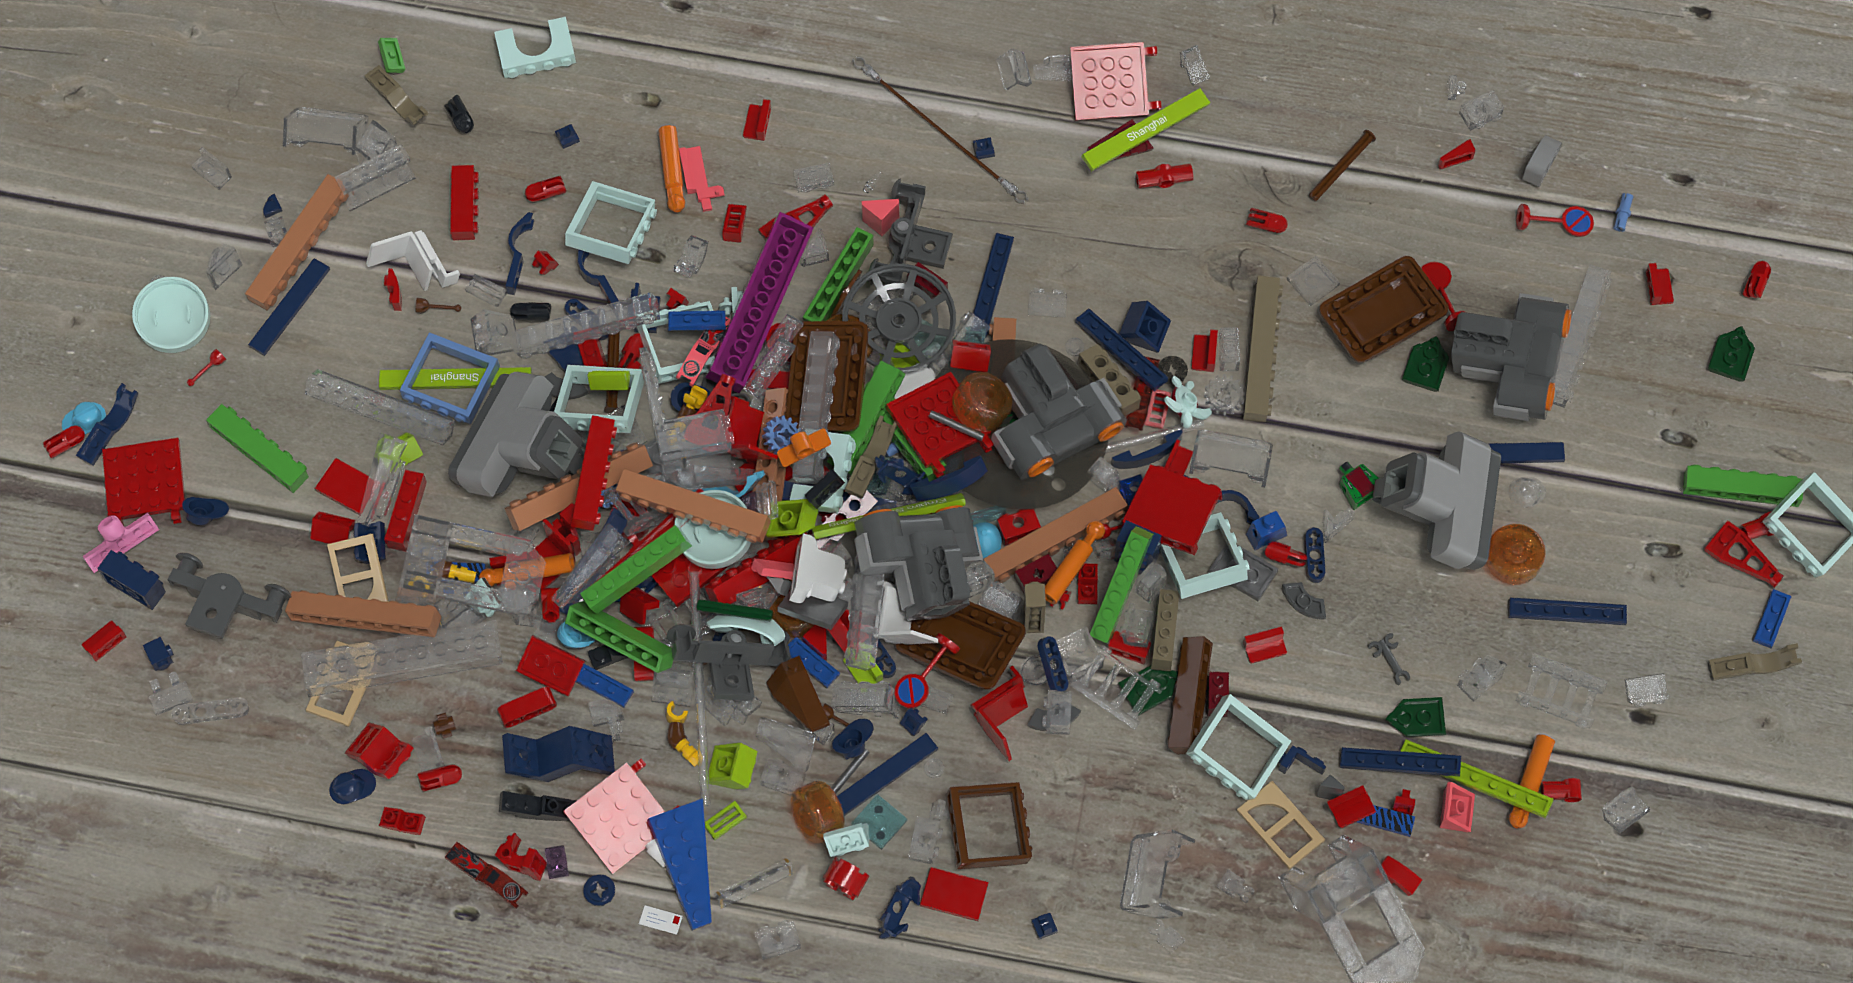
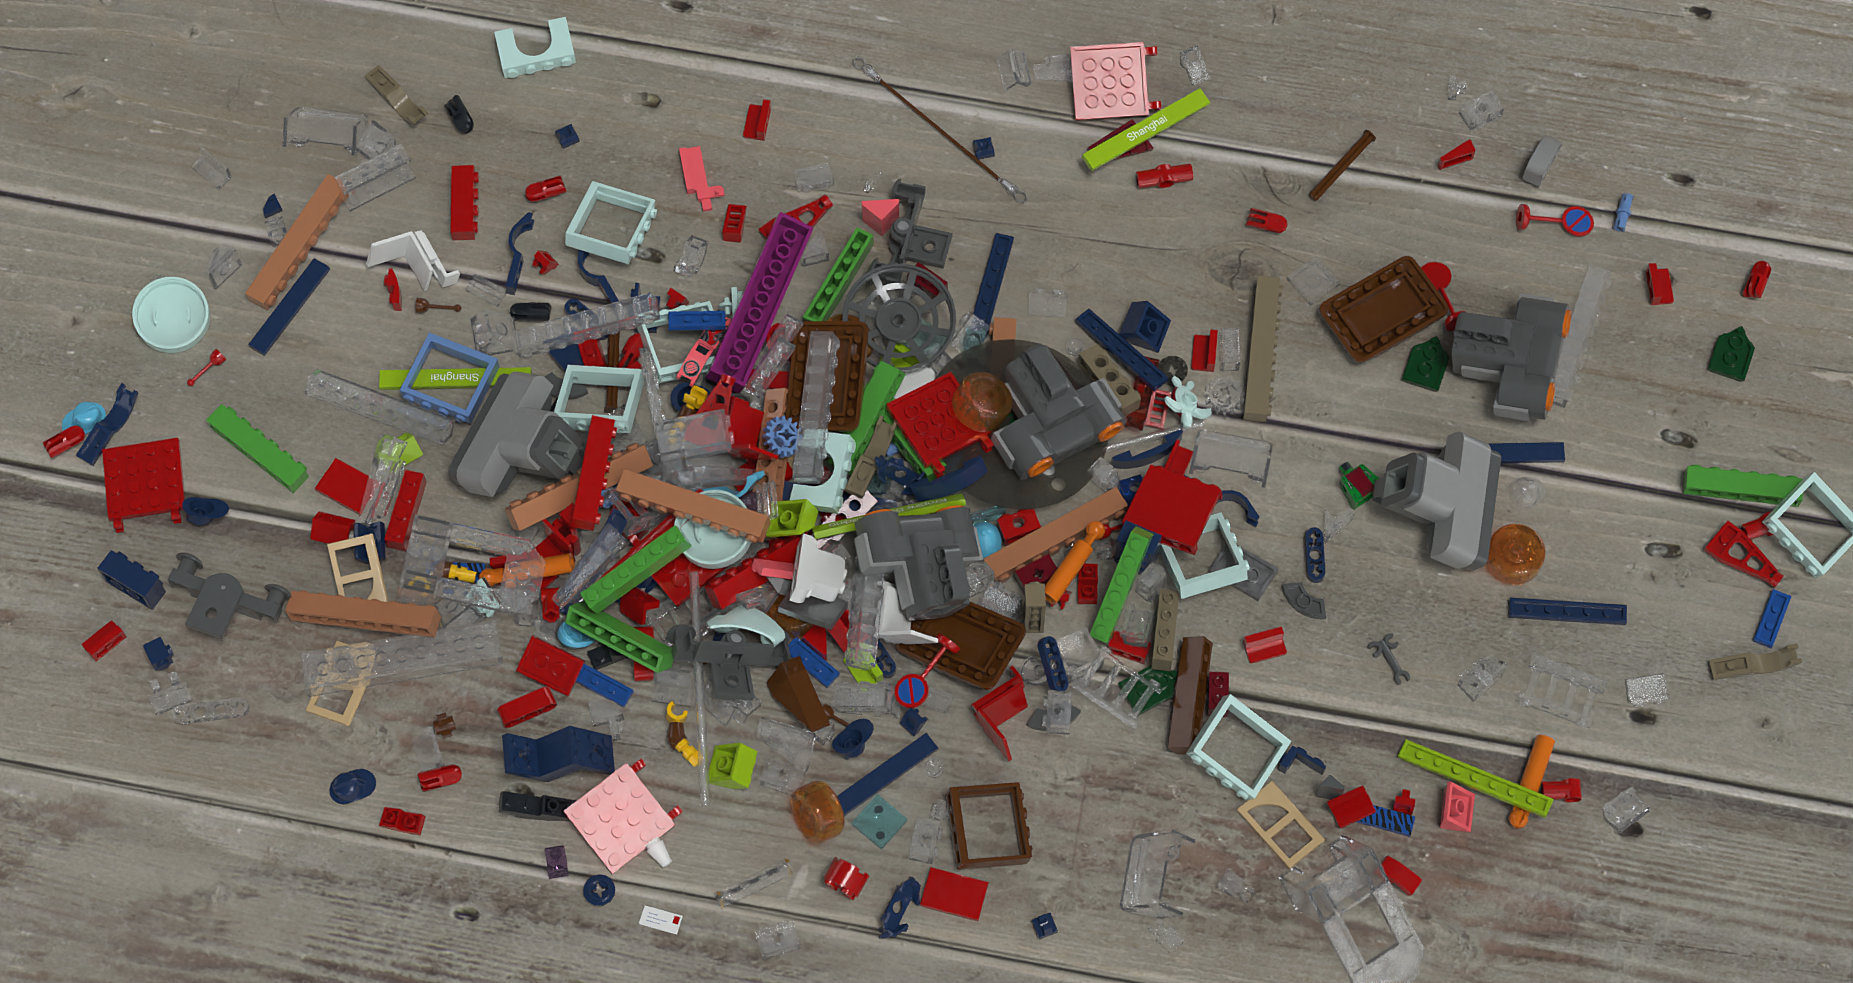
bright pink plate [82,513,159,573] -> none
red bracket [345,722,414,779] -> none
bright green plate [378,38,406,73] -> none
piece [445,842,529,909] -> none
red tile [495,833,547,881] -> none
lime panel [587,371,631,390] -> none
blue wing [647,798,712,931] -> none
orange piece [658,125,685,212] -> none
dark green axle [696,599,773,622] -> none
lime tile [705,801,747,840] -> none
orange piece [777,428,831,467] -> none
black bracket [805,469,845,509] -> none
light aqua bracket [823,823,869,857] -> none
flat silver bar [827,749,870,798] -> none
reddish brown piece [831,269,863,320] -> none
flat silver bar [929,410,984,441] -> none
red panel [950,340,991,372] -> none
blue torso [1246,511,1287,550] -> none
red arm [1265,541,1307,567] -> none
dark blue tile [1340,747,1461,777] -> none
dark green tile [1385,697,1446,737] -> none

